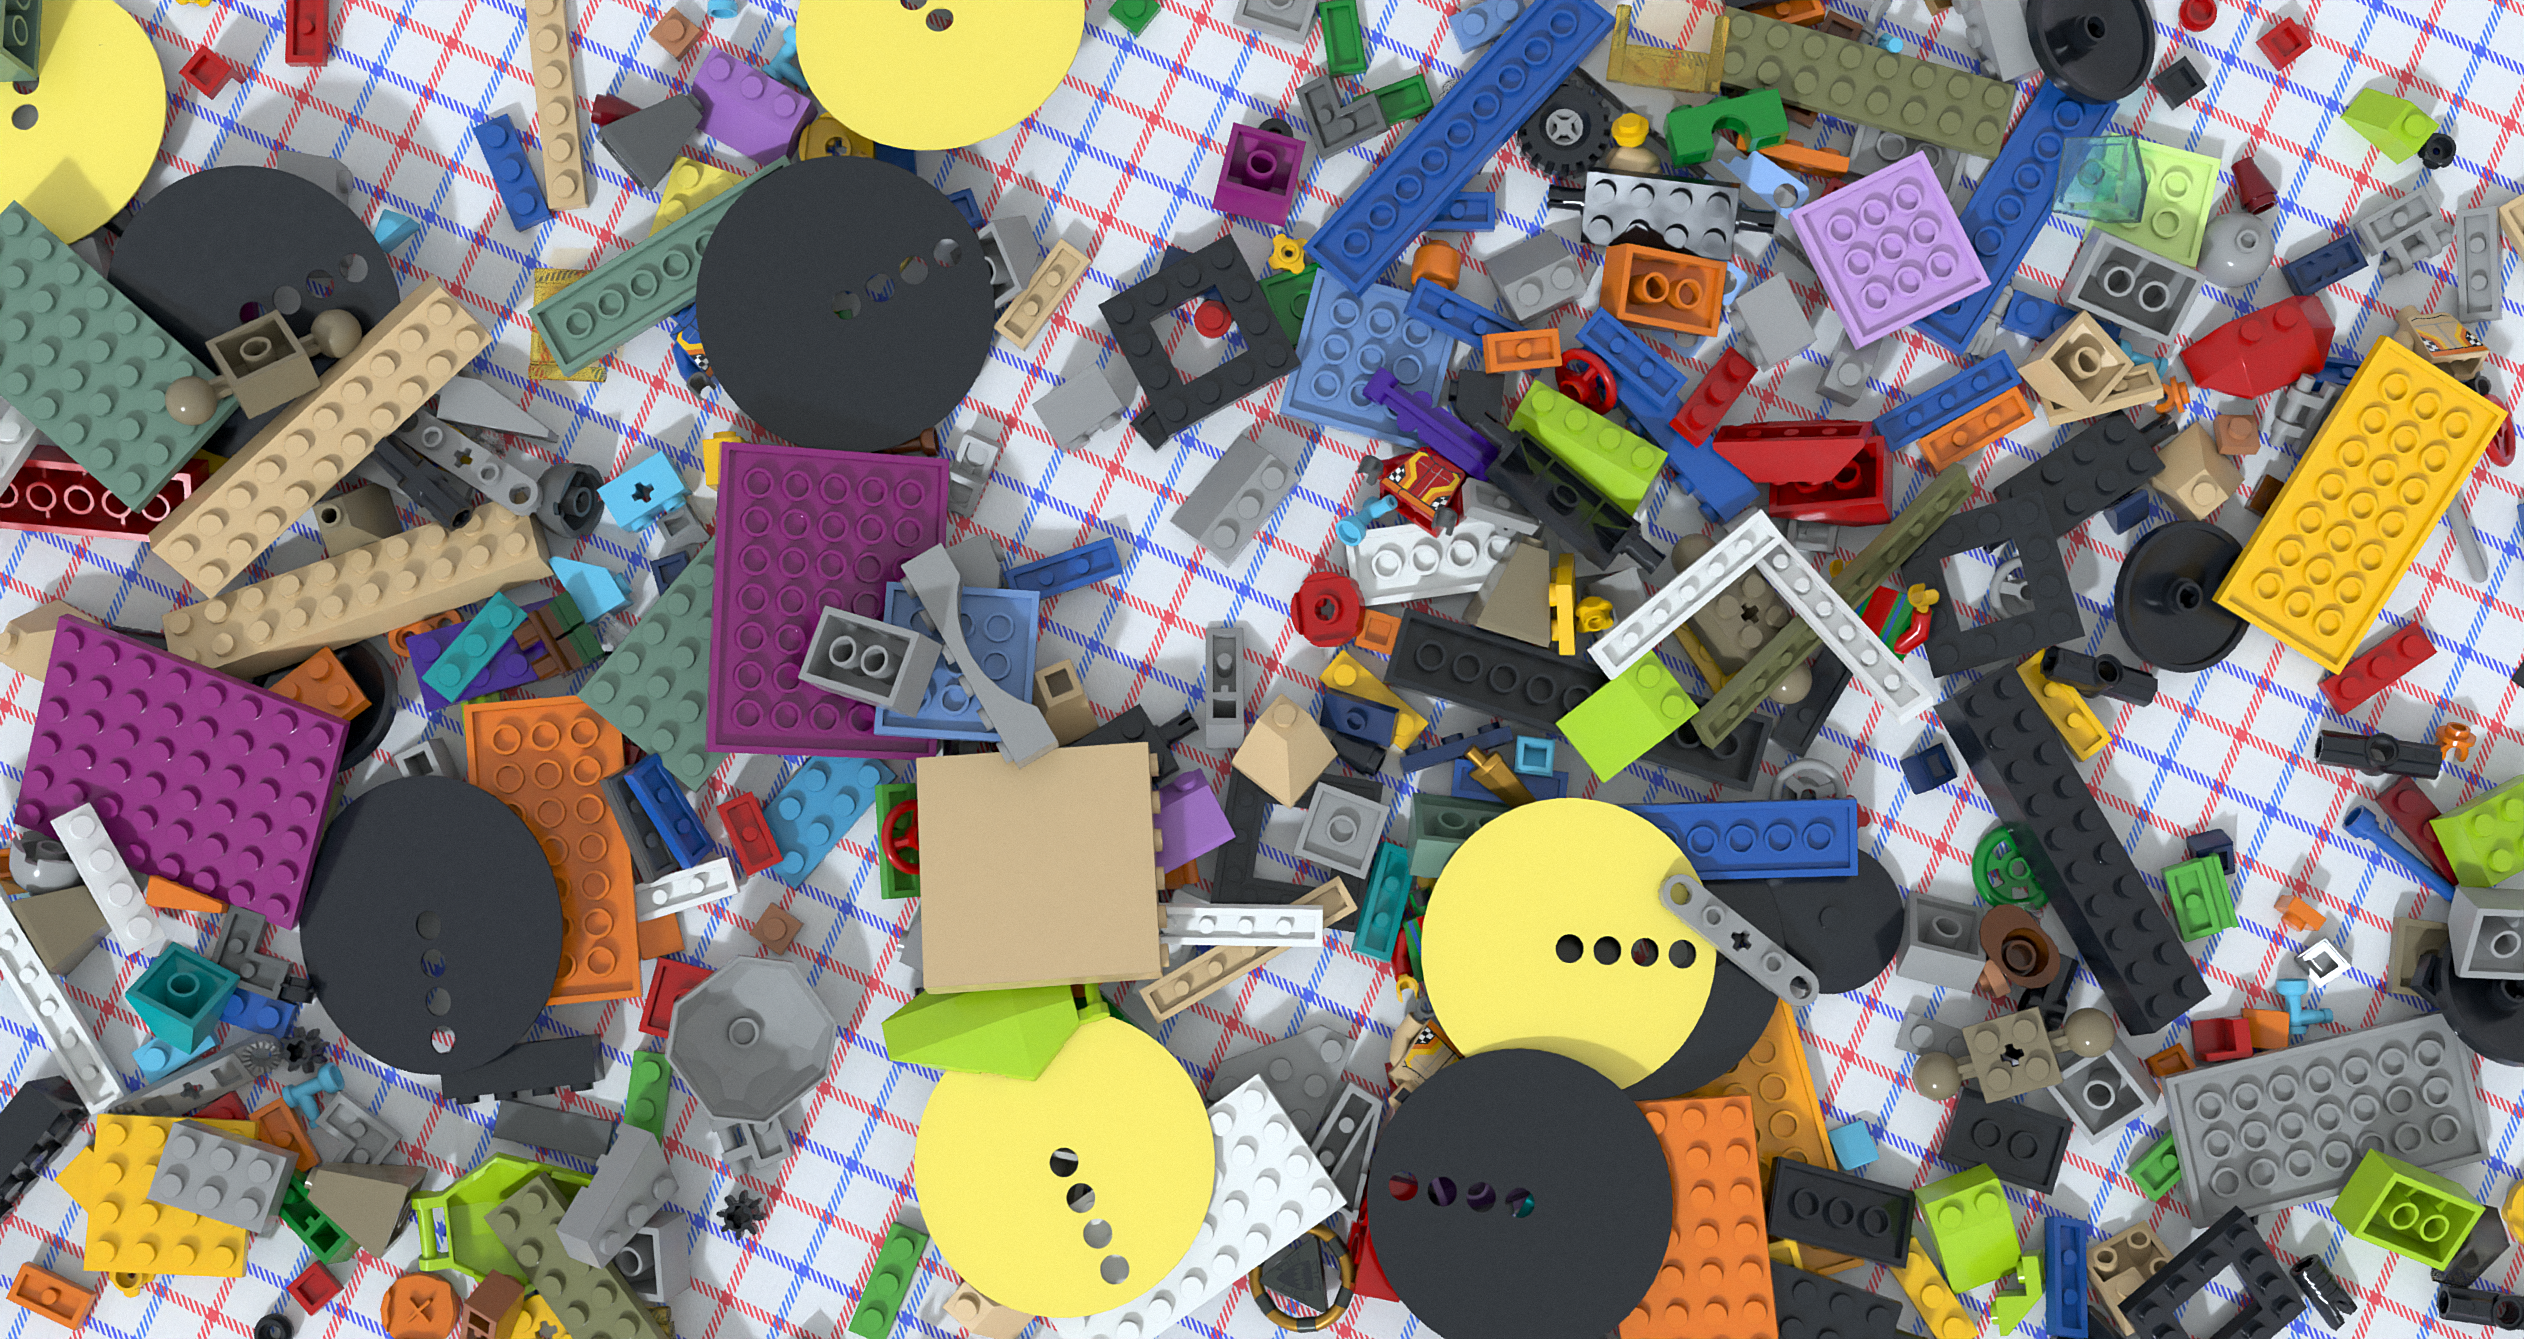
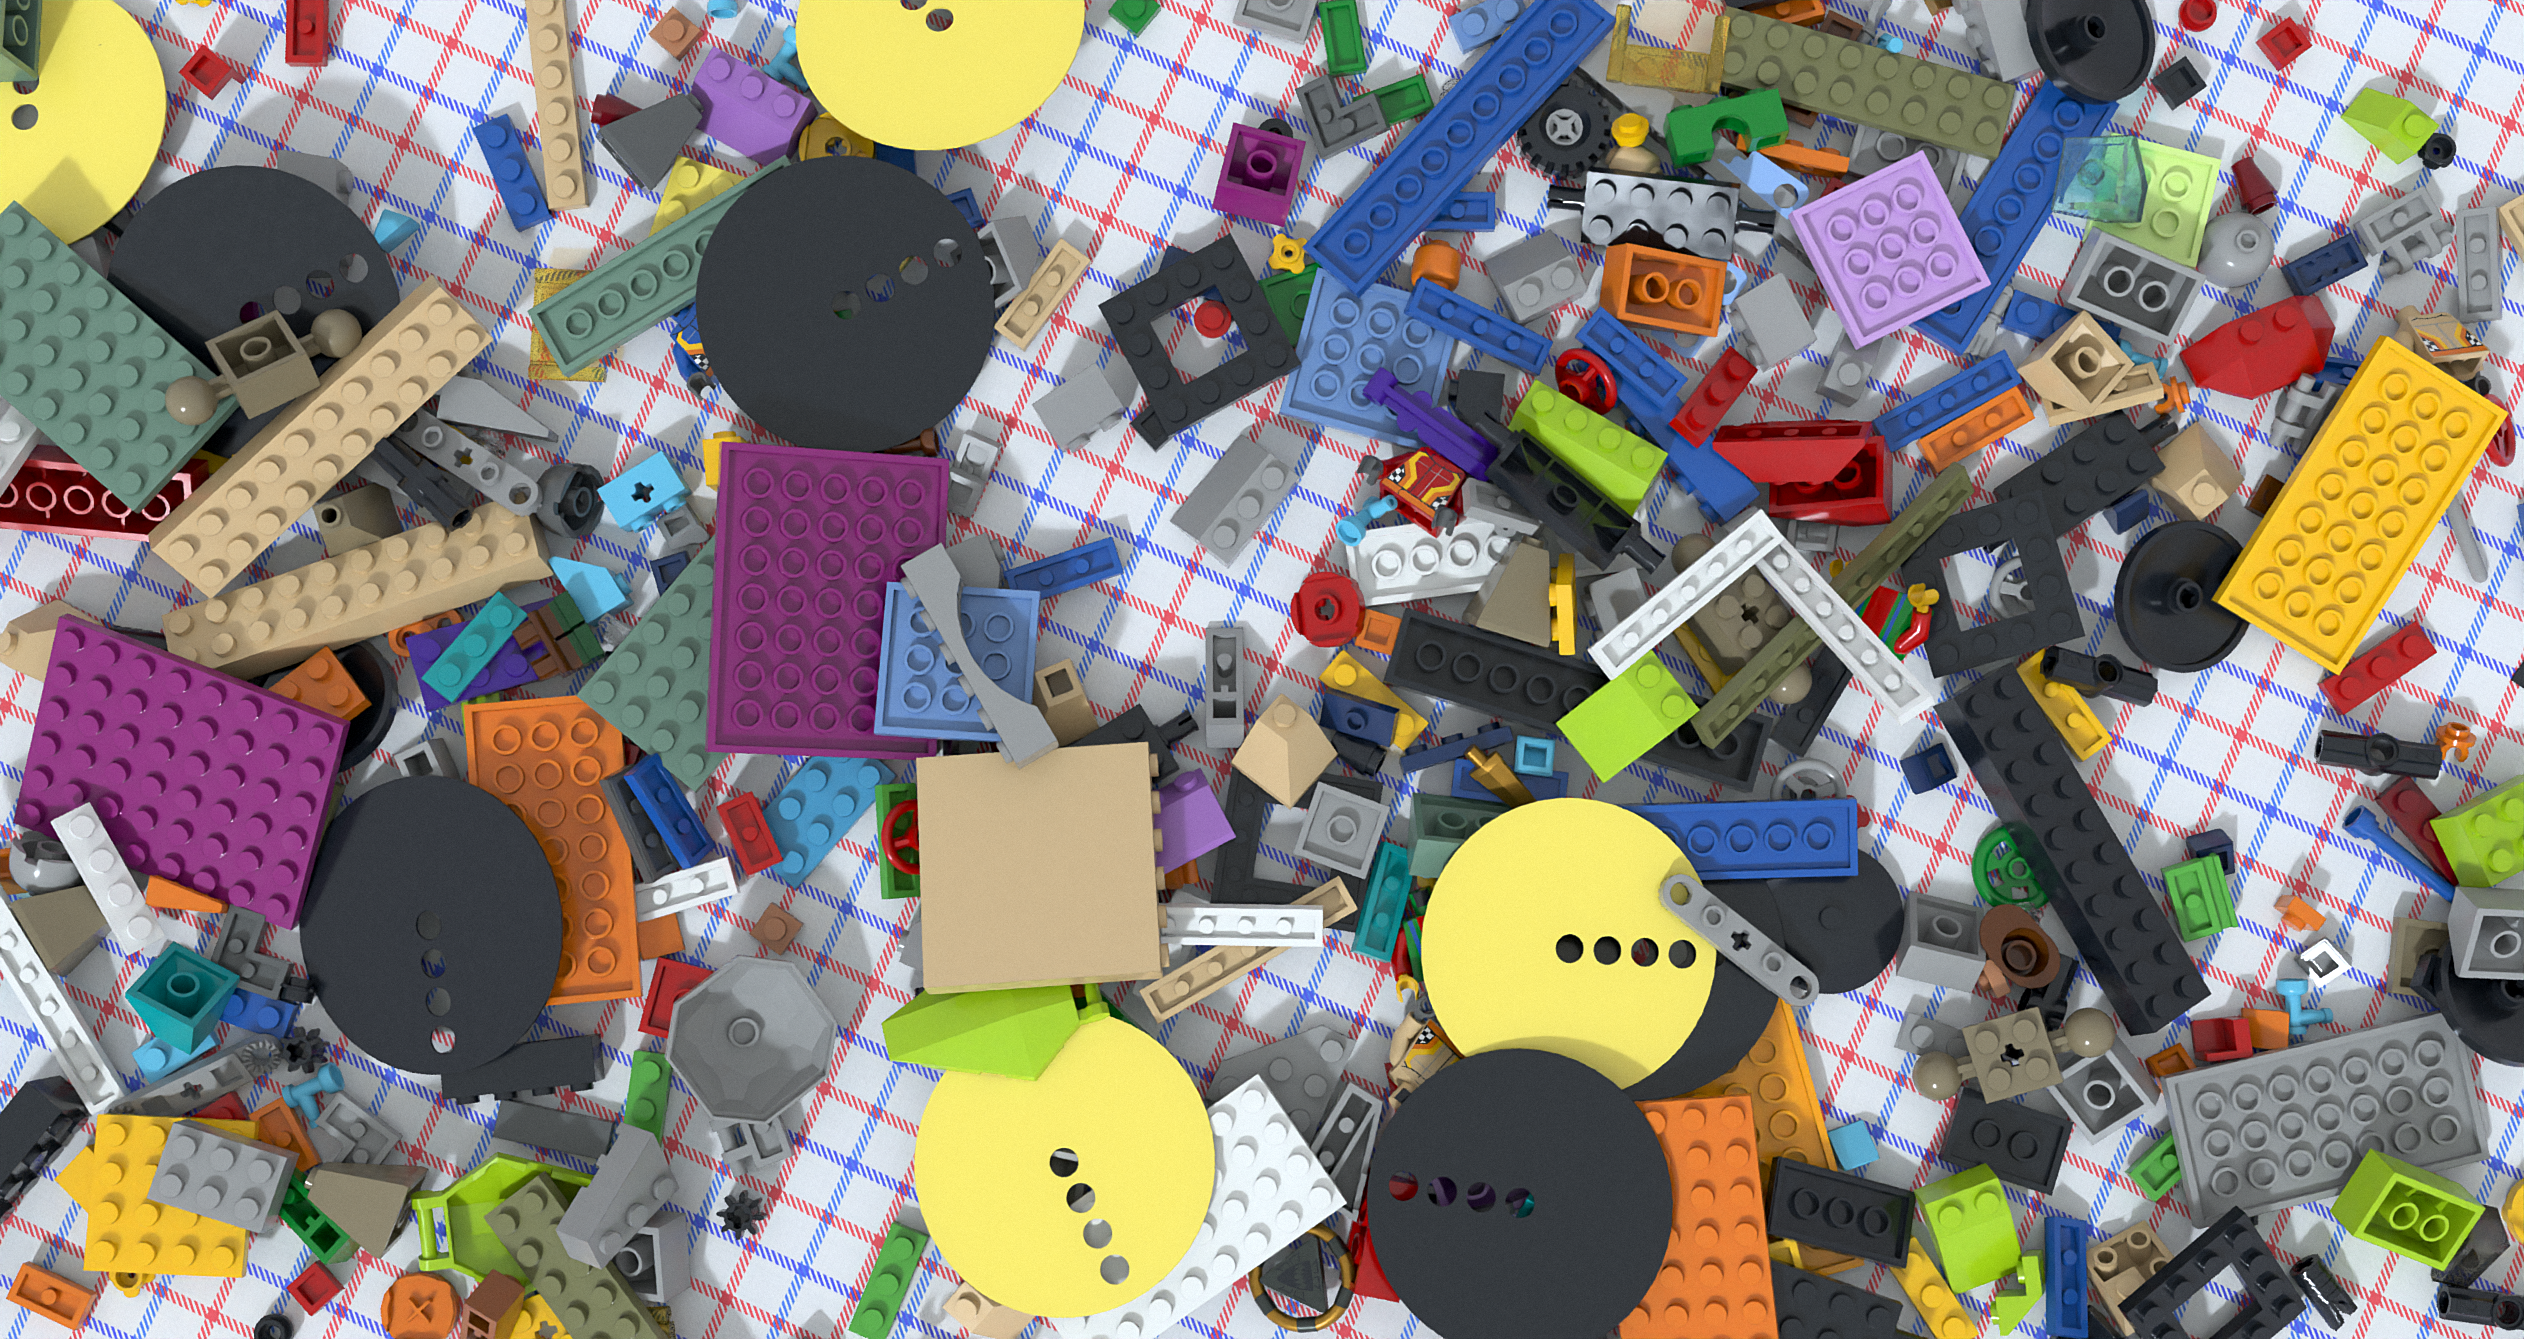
light grey brick [798,605,943,719] -> none
orange plate [1482,328,1562,374] -> none
yellow plate [1574,596,1613,633] -> none
nougat plate [2213,415,2261,455] -> none

